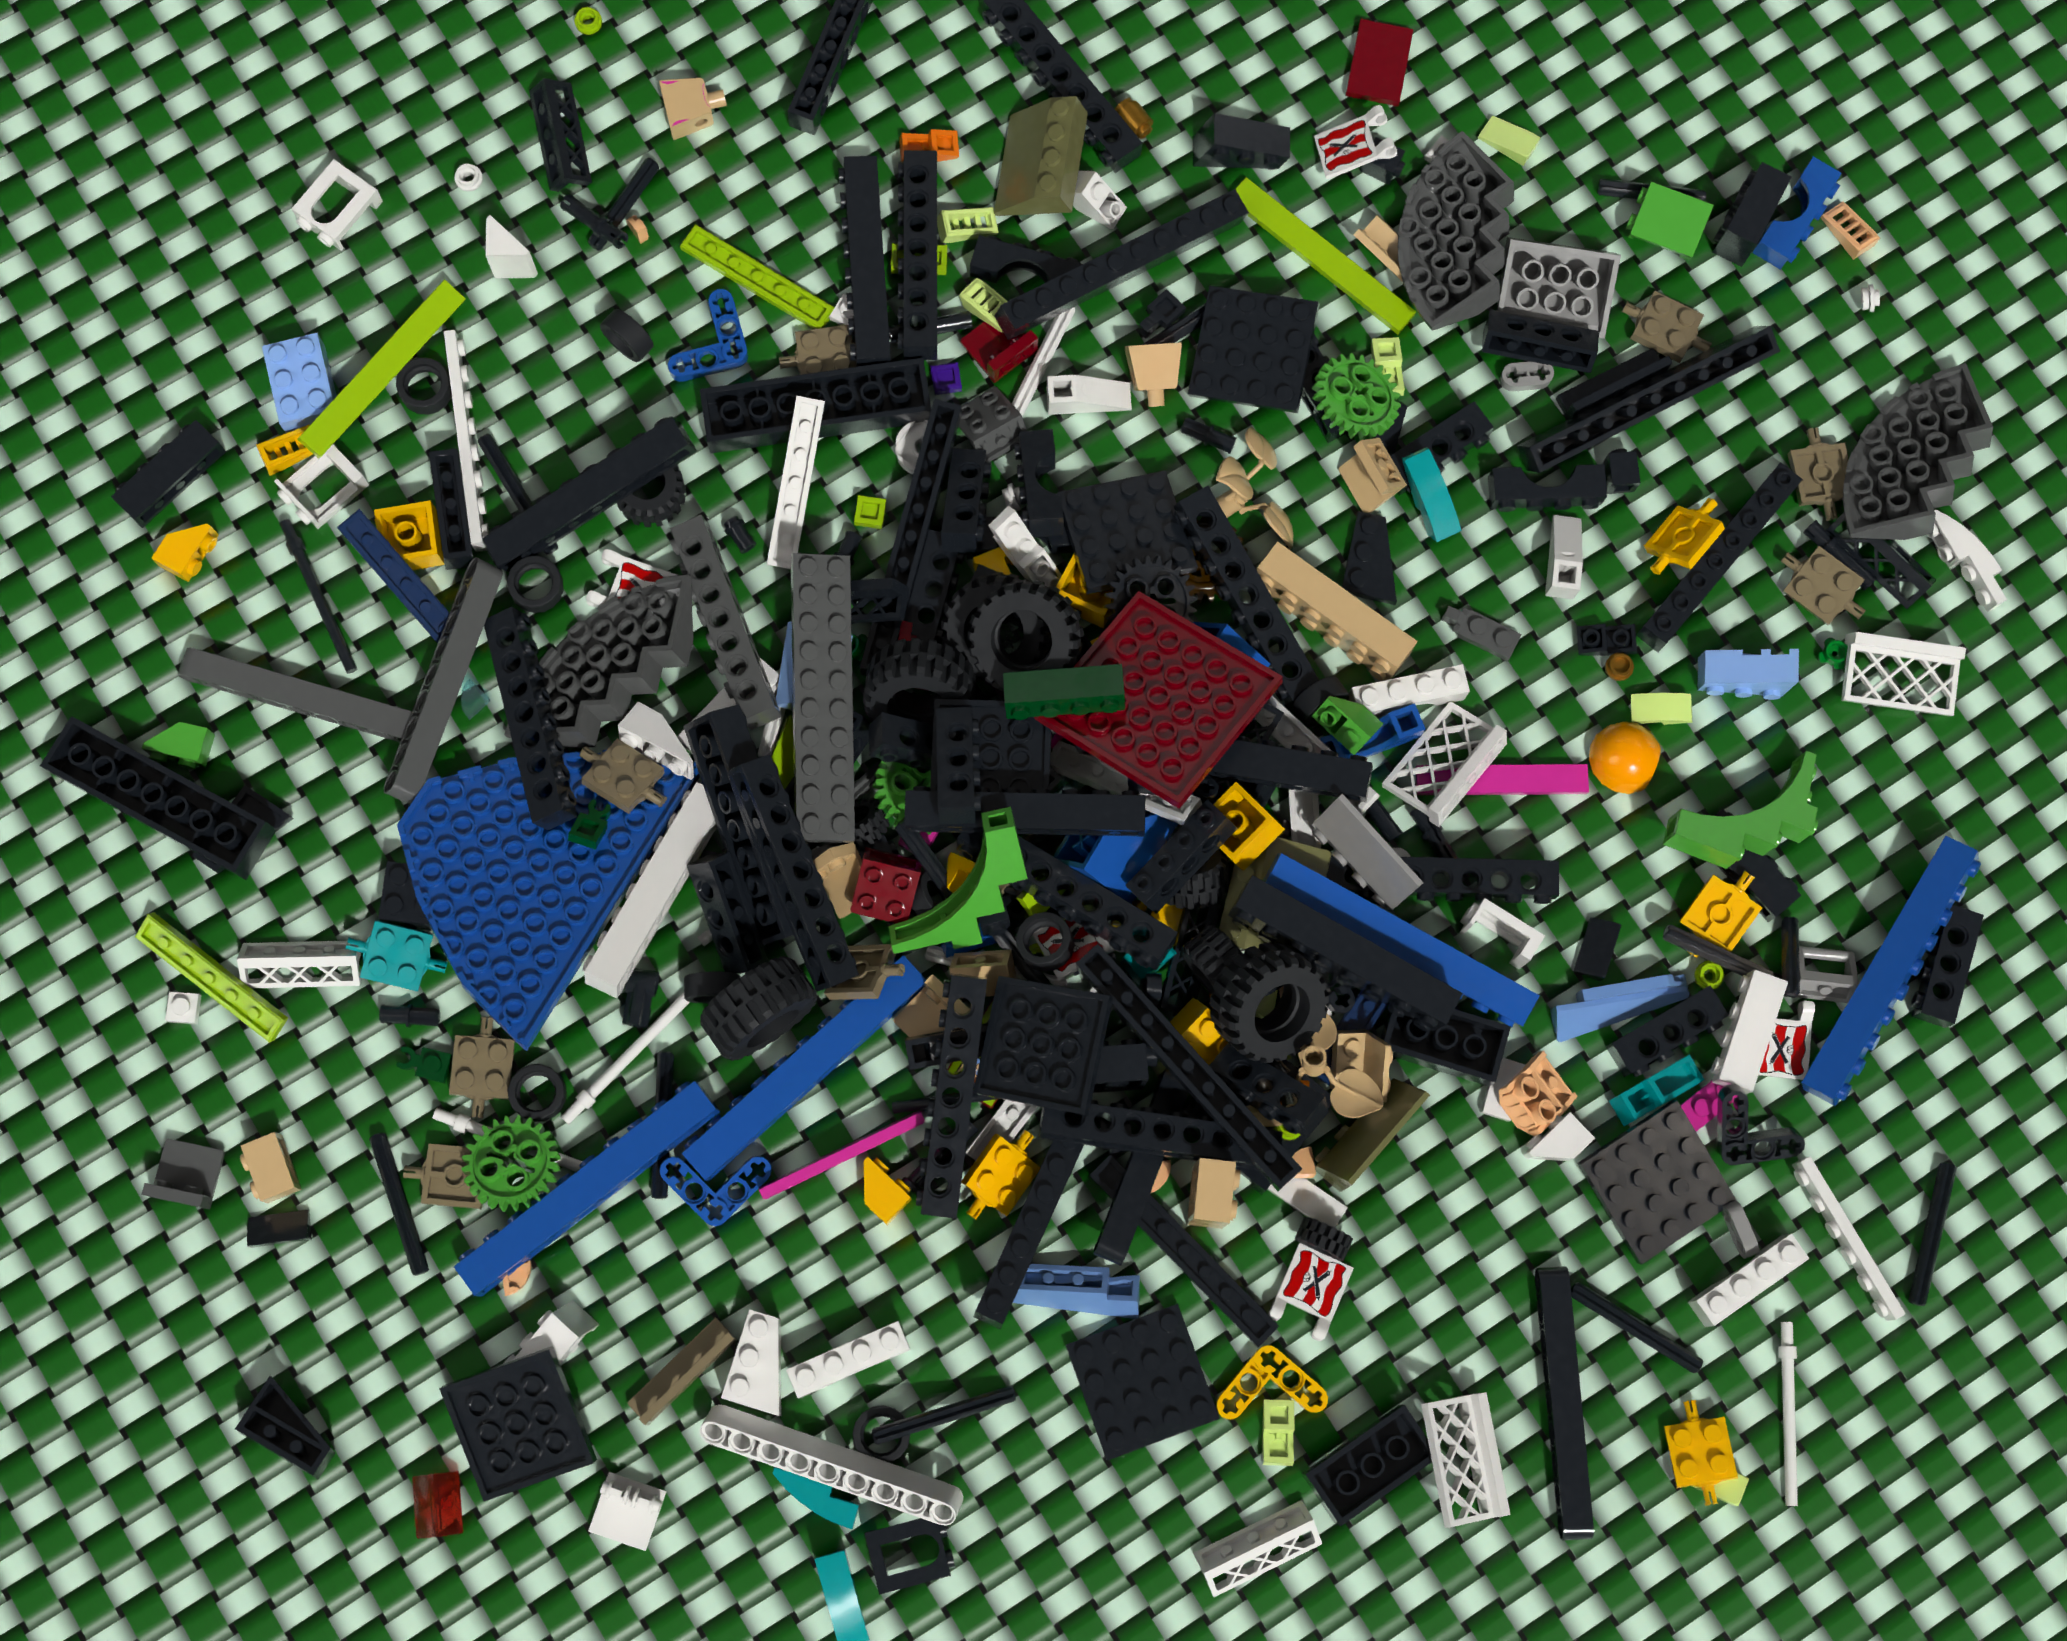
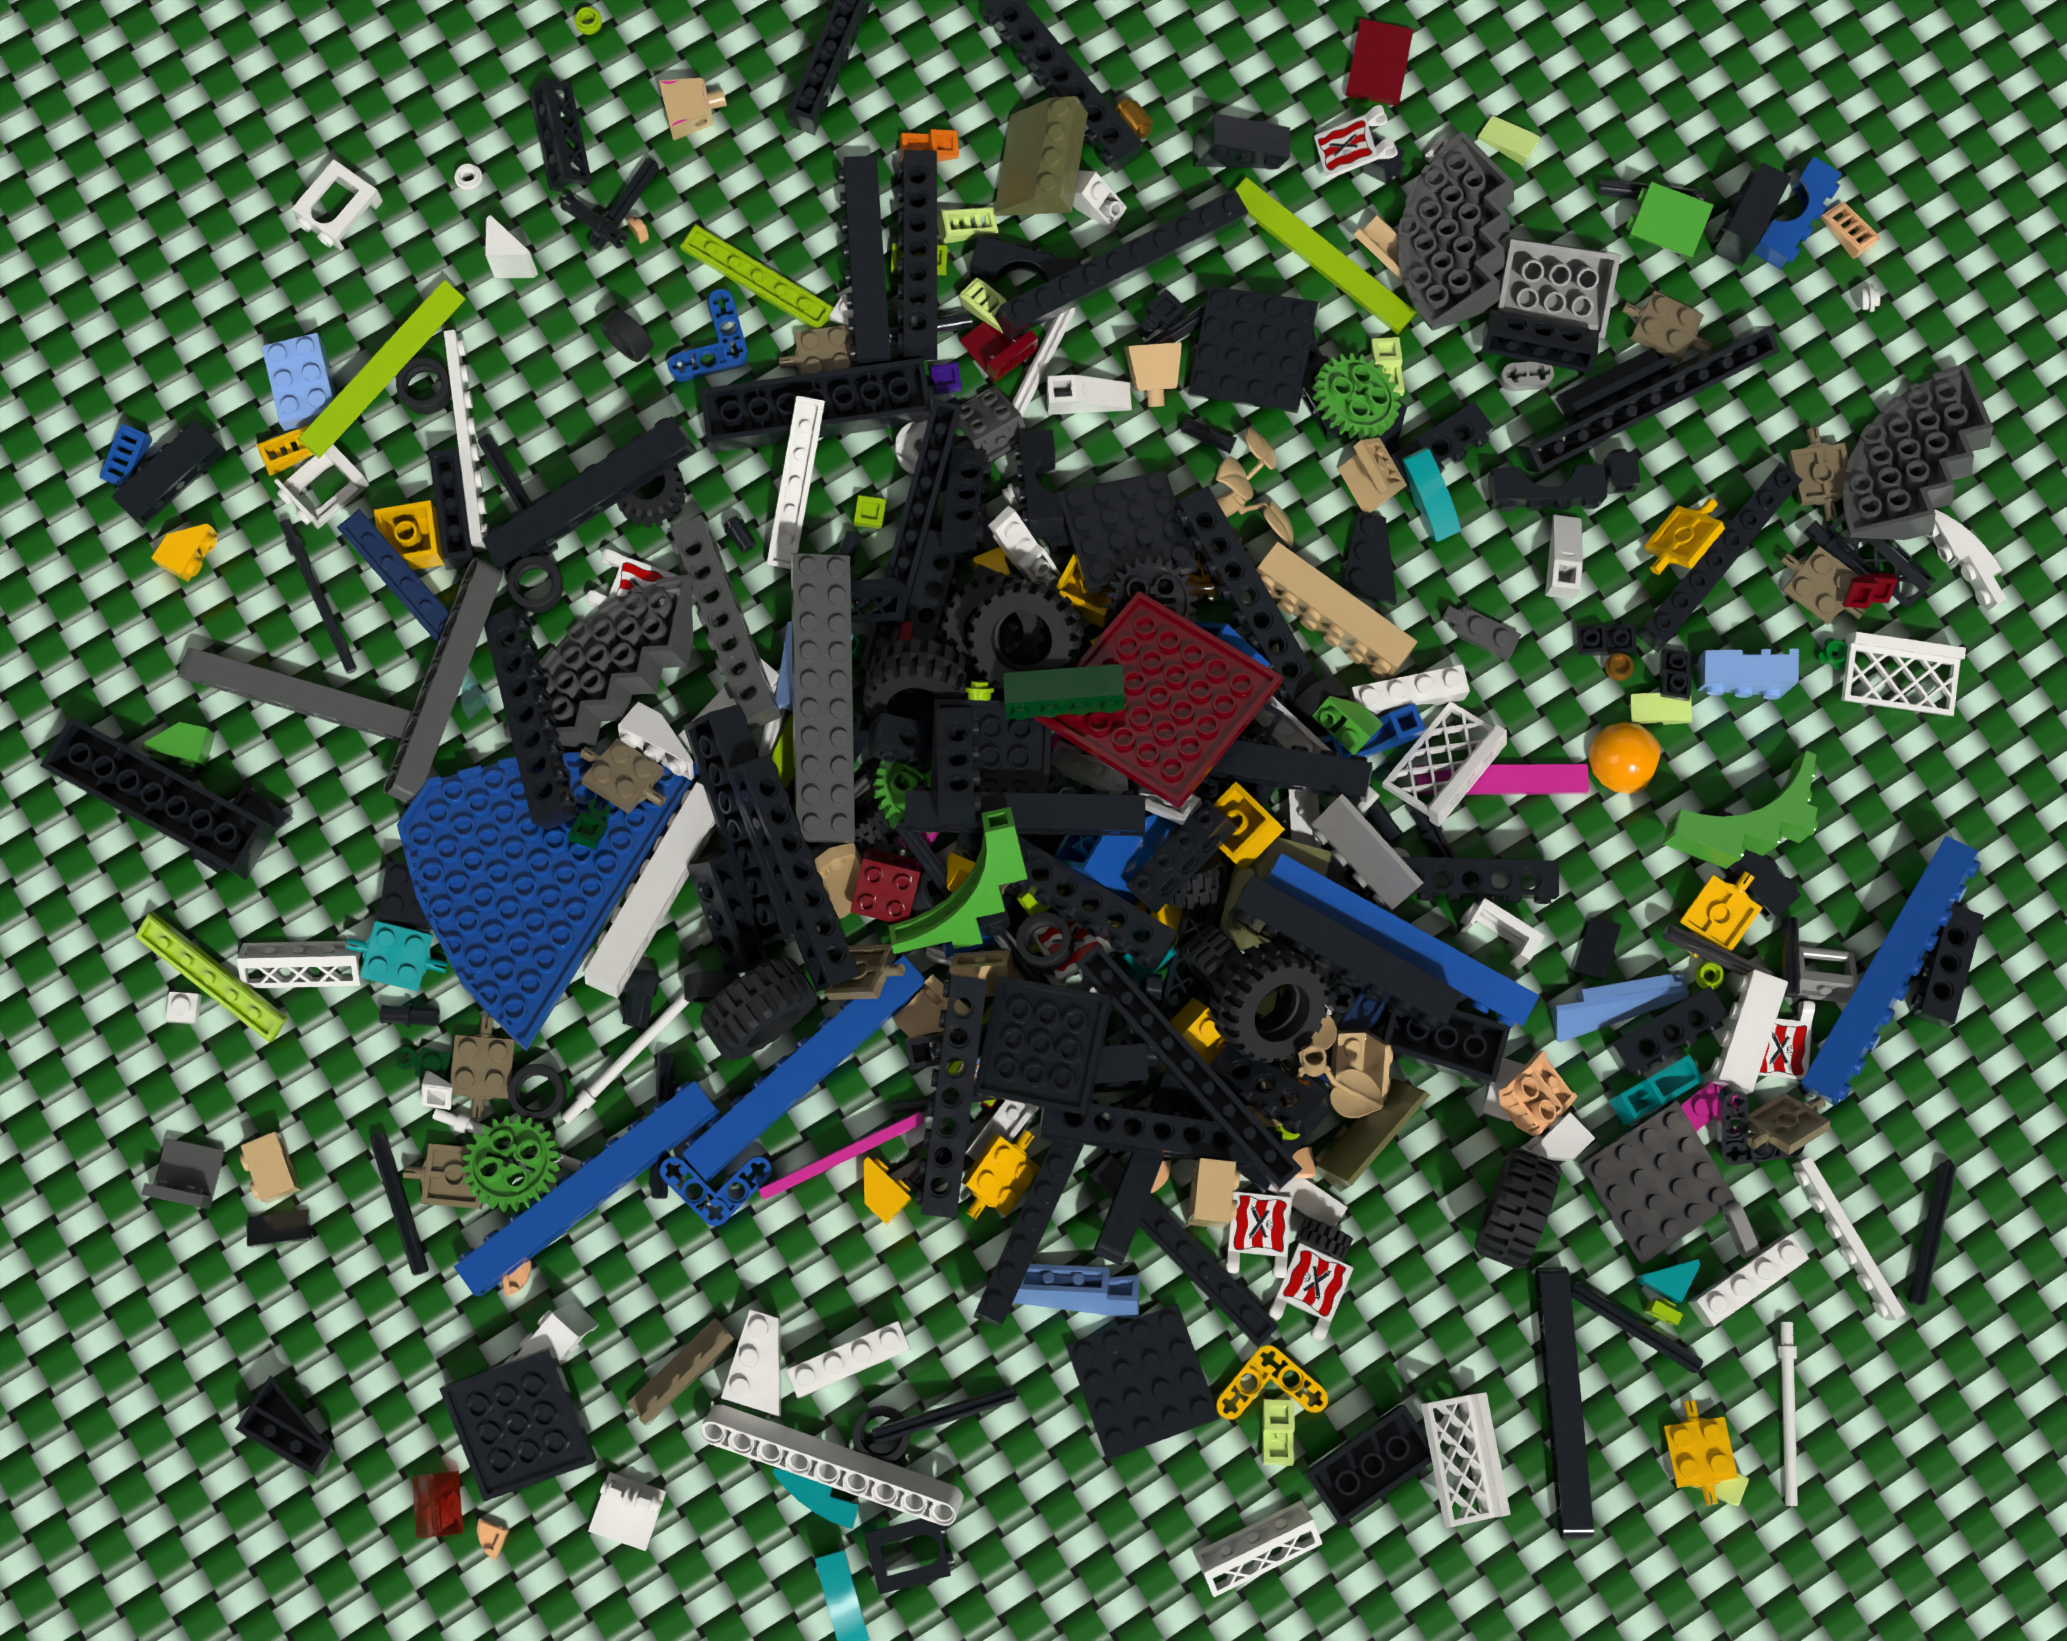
none -> blue slope [99,424,152,486]
none -> white slope [421,1071,453,1110]
none -> light nougat tile [477,1519,509,1560]
none -> lime plate [965,681,994,701]
none -> flag [1226,1191,1292,1278]
none -> black tyre [1474,1148,1562,1269]
none -> teal slope [1635,1259,1700,1303]
none -> lime plate [1644,1298,1683,1326]
none -> black slope [1659,648,1692,701]
none -> dark tan plate [1747,1093,1830,1155]
none -> dark red slope [1842,573,1898,608]

